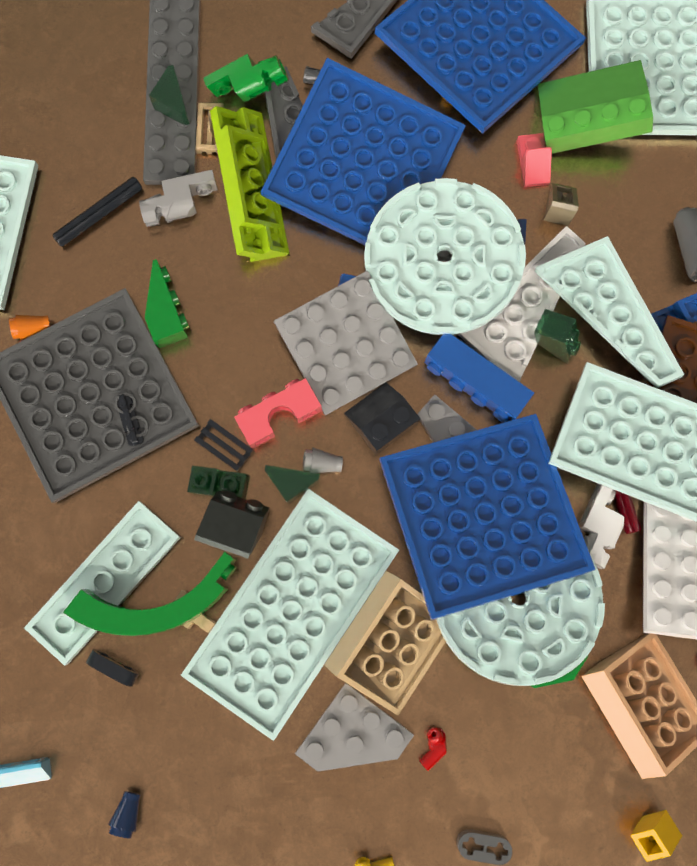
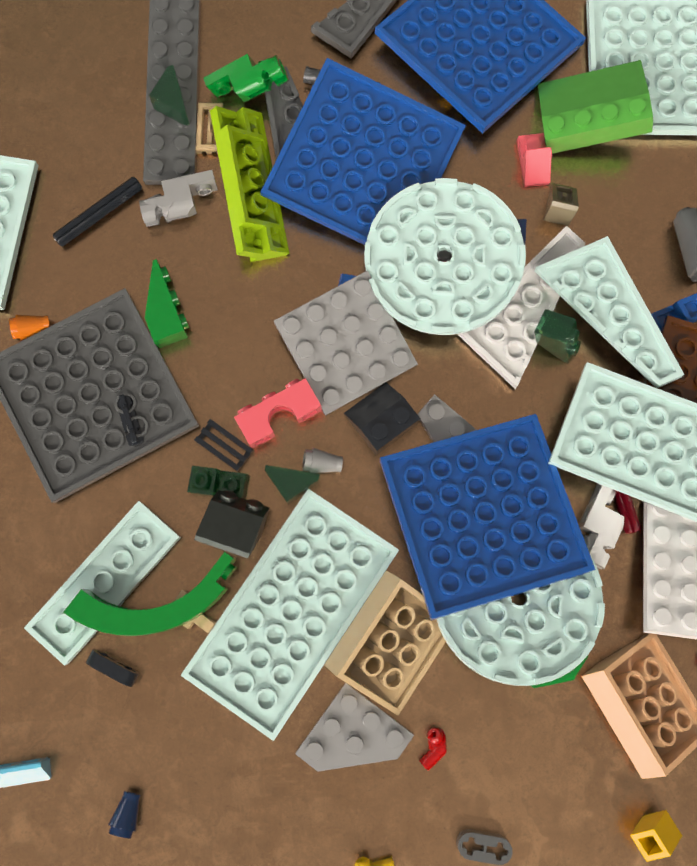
blue brick [424,334,534,422] -> none

